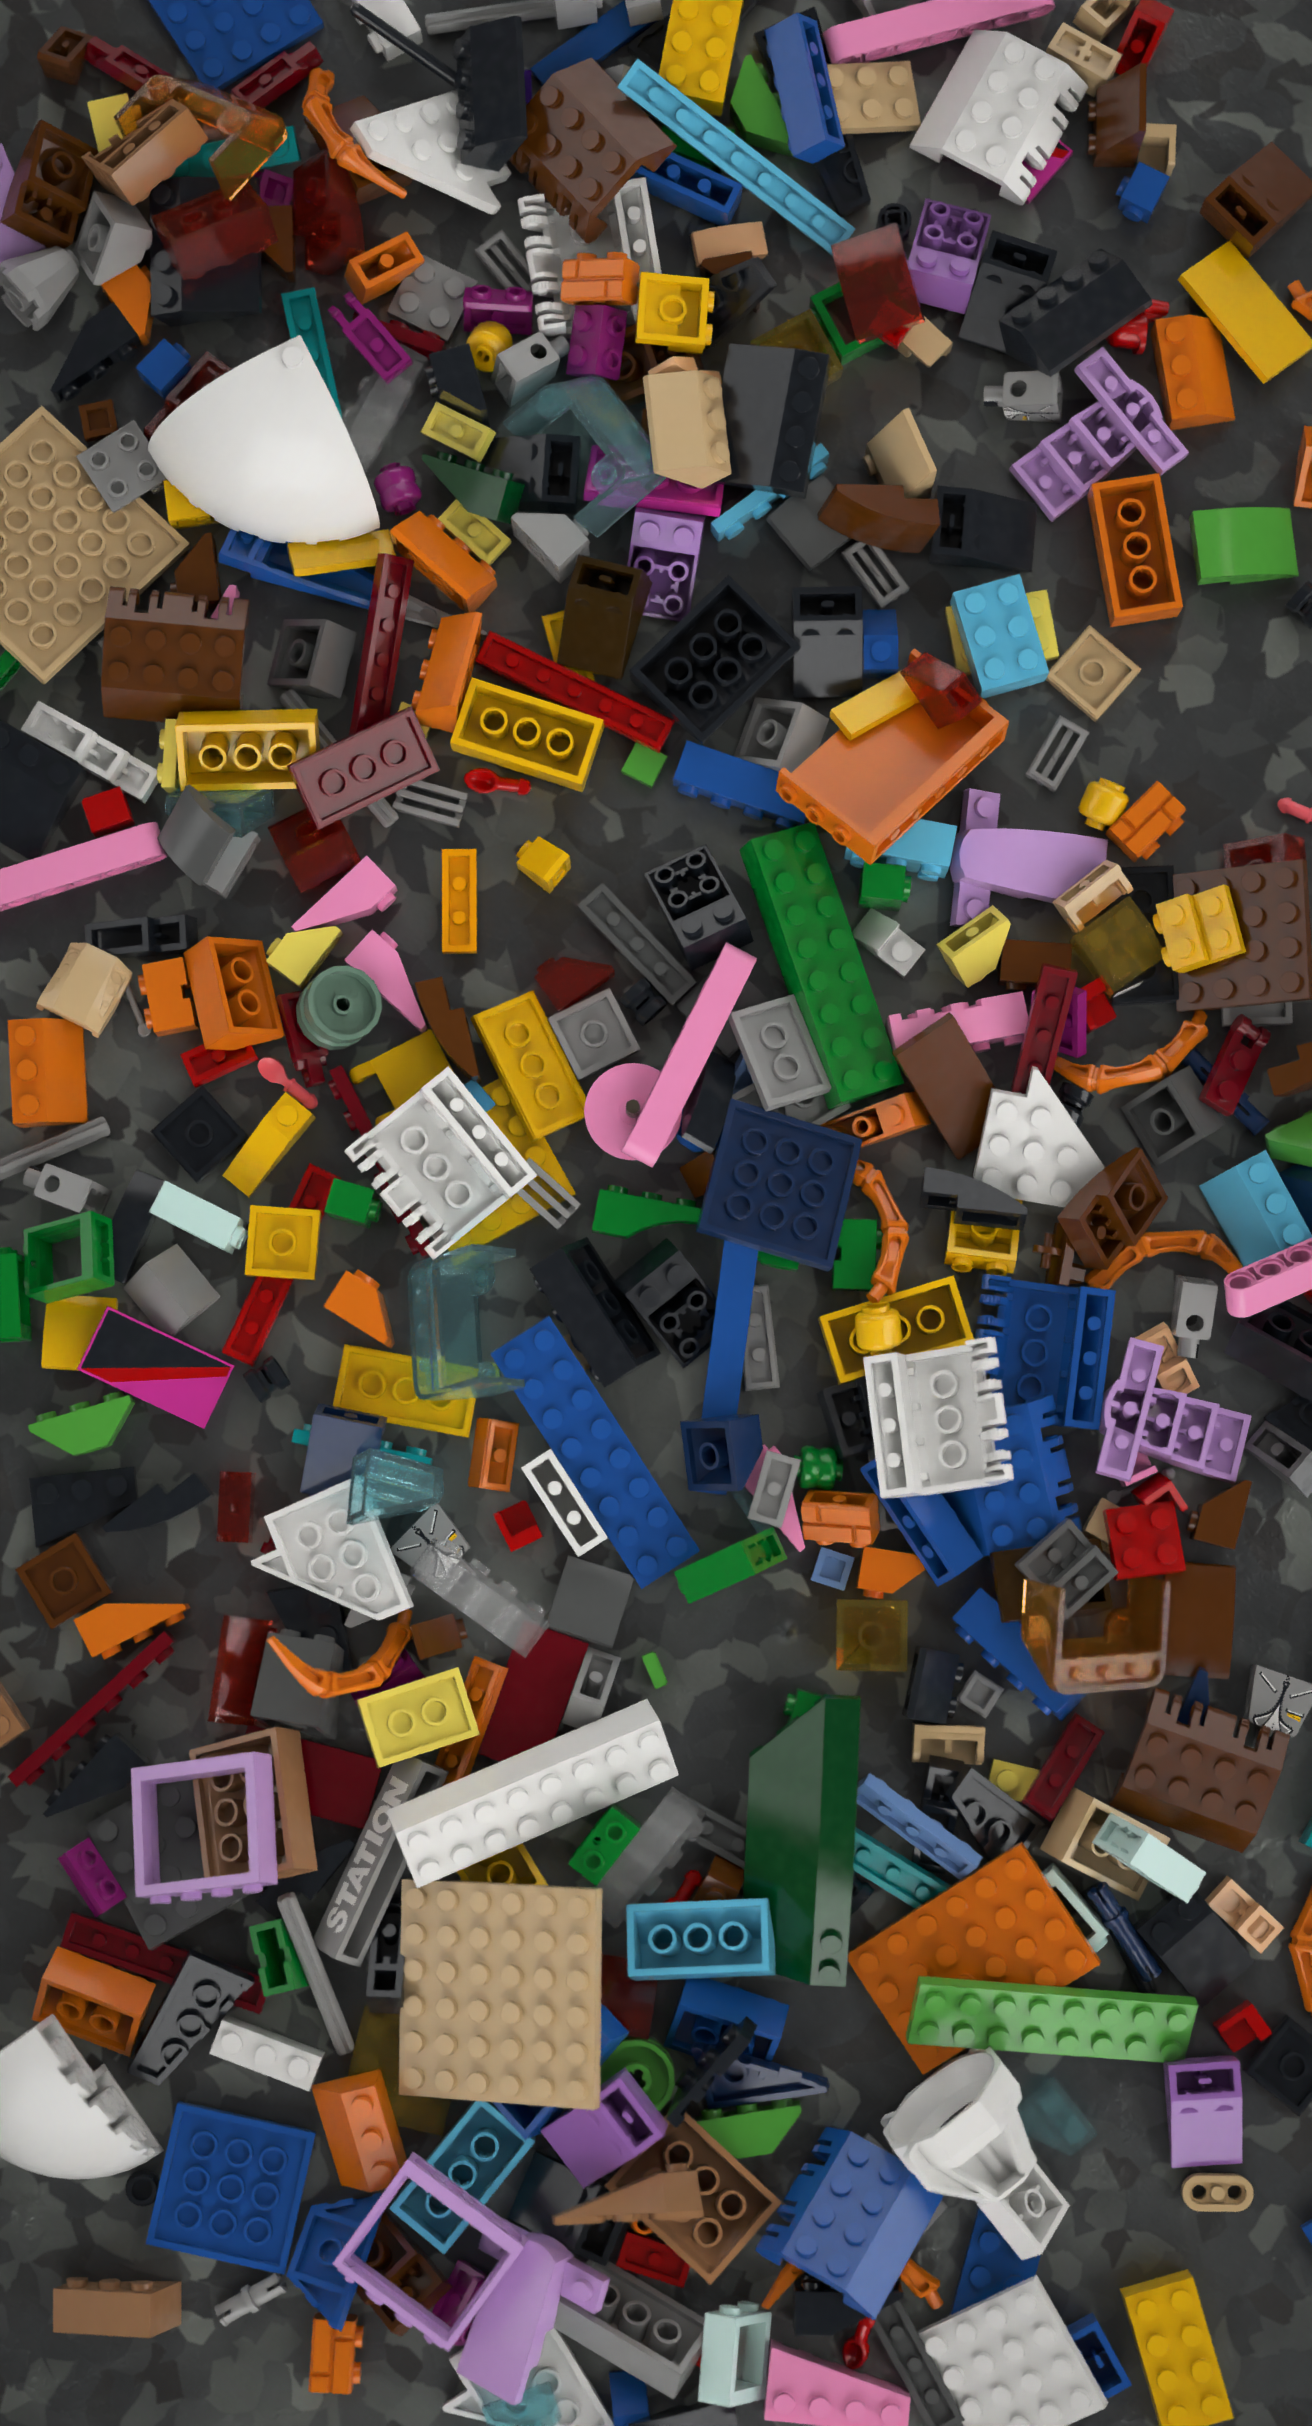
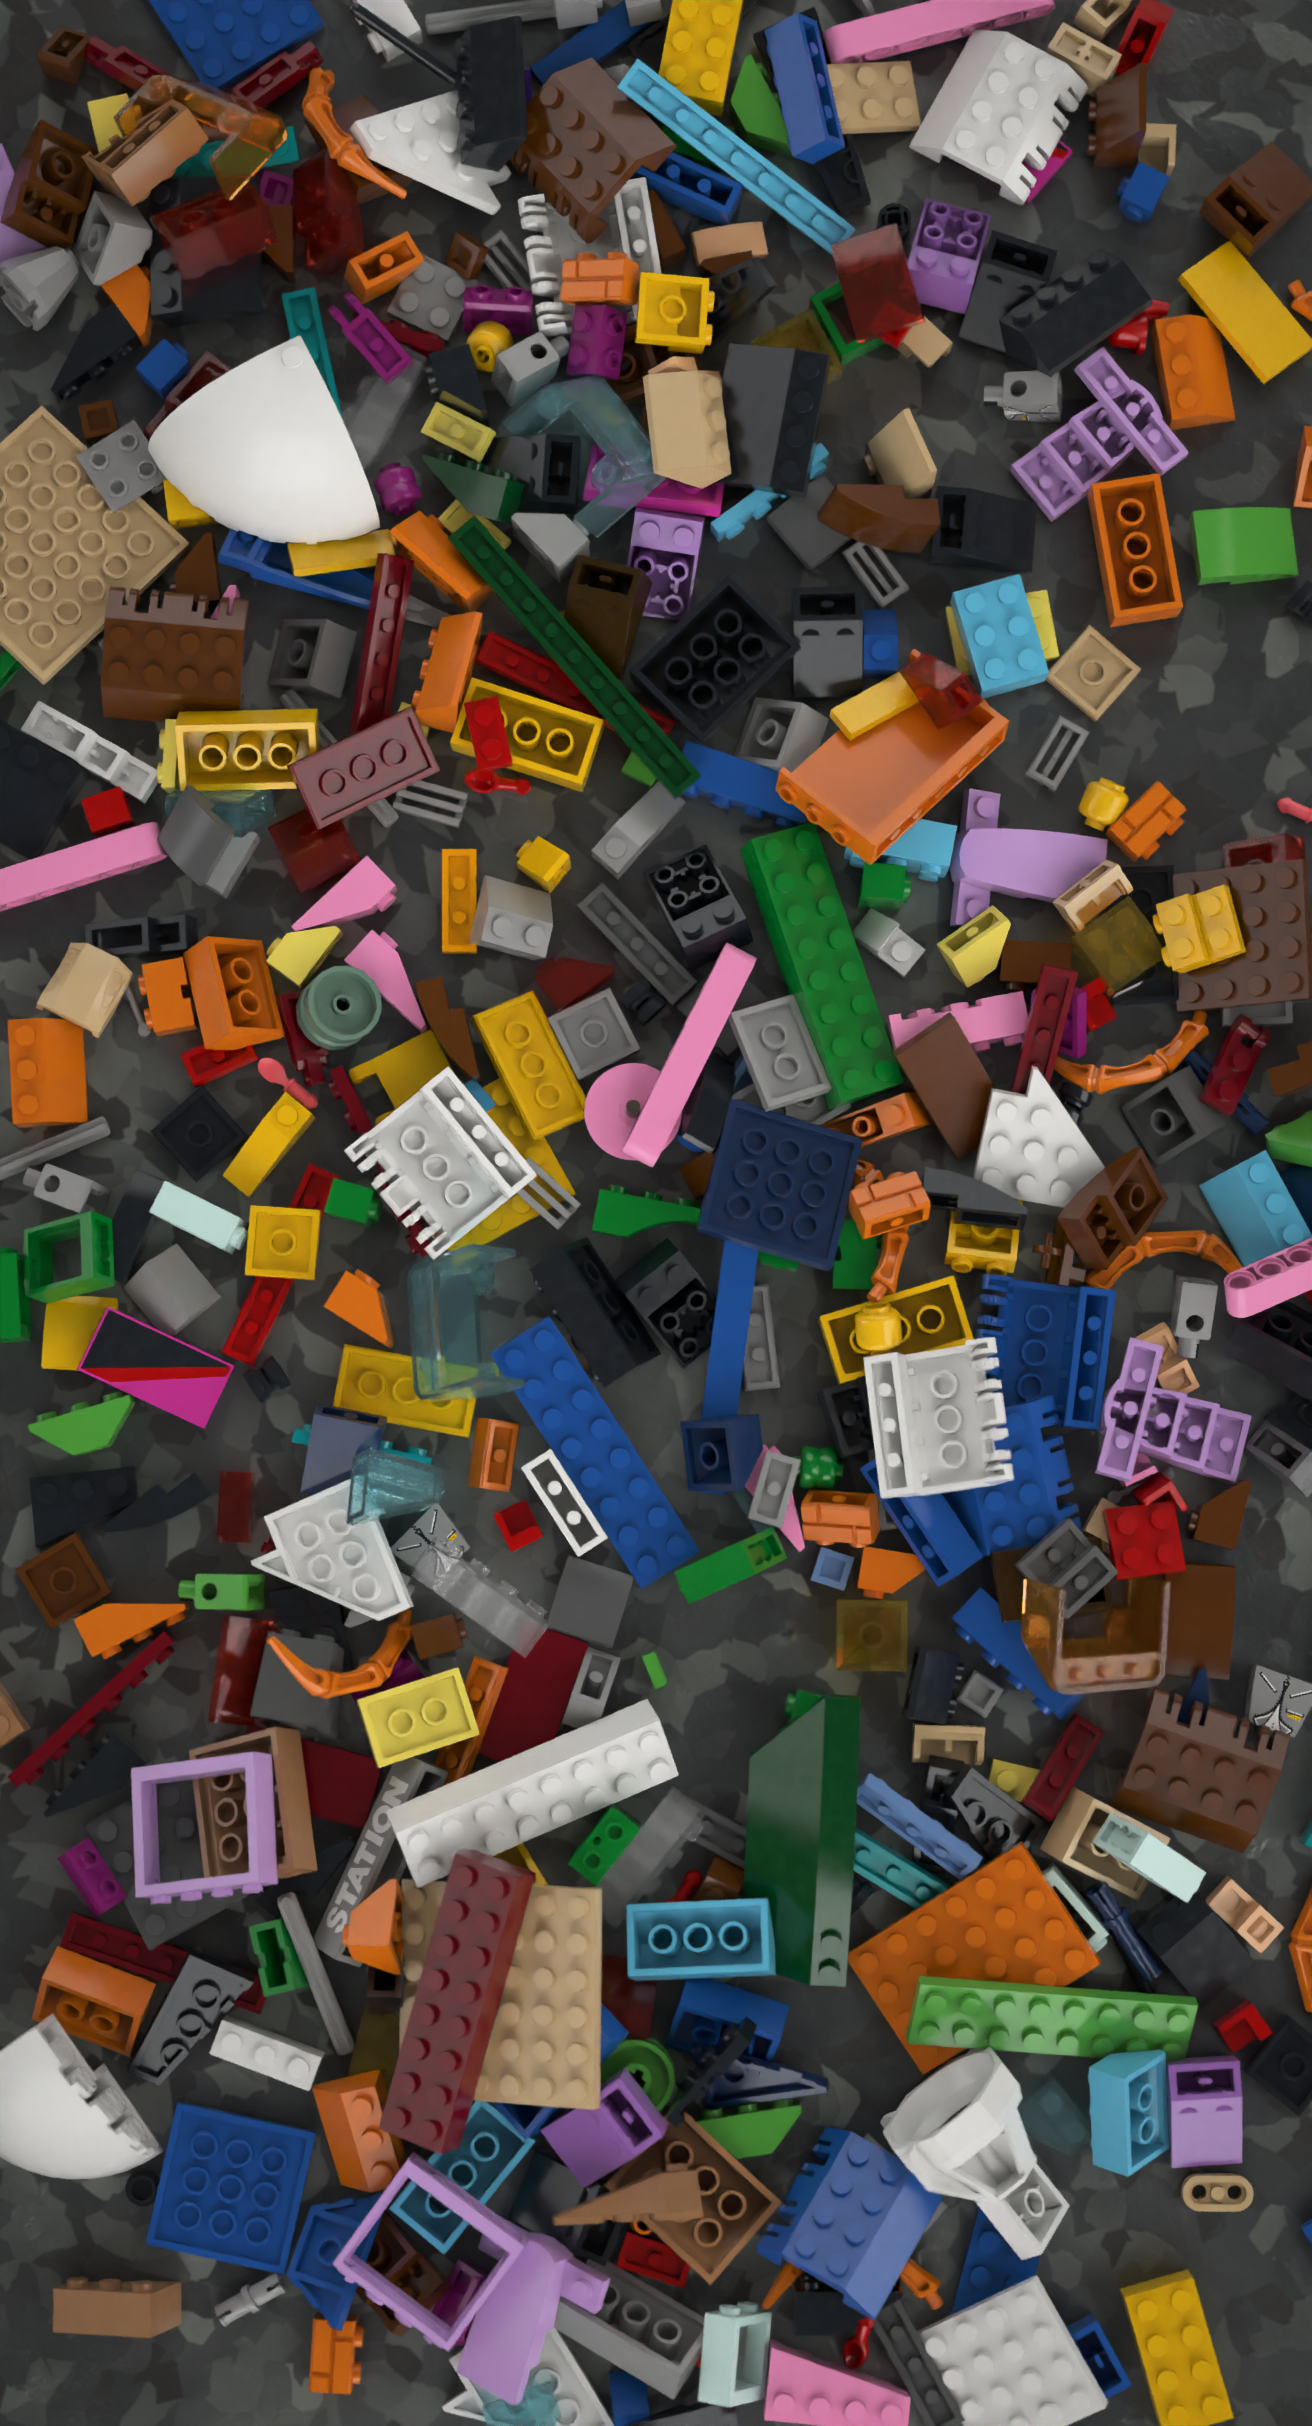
none -> bright green torso [178,1573,266,1610]
none -> orange slope [343,1879,404,1975]
none -> dark red brick [379,1850,536,2155]
none -> reddish brown plate [445,232,489,280]
none -> dark green plate [448,516,702,800]
none -> red plate [464,696,513,773]
none -> light grey slope [469,876,553,960]
none -> light grey slope [591,781,686,880]
none -> reddish brown slope [648,190,686,270]
none -> orange brick [848,1171,931,1240]
none -> medium azure slope [1088,2050,1169,2177]

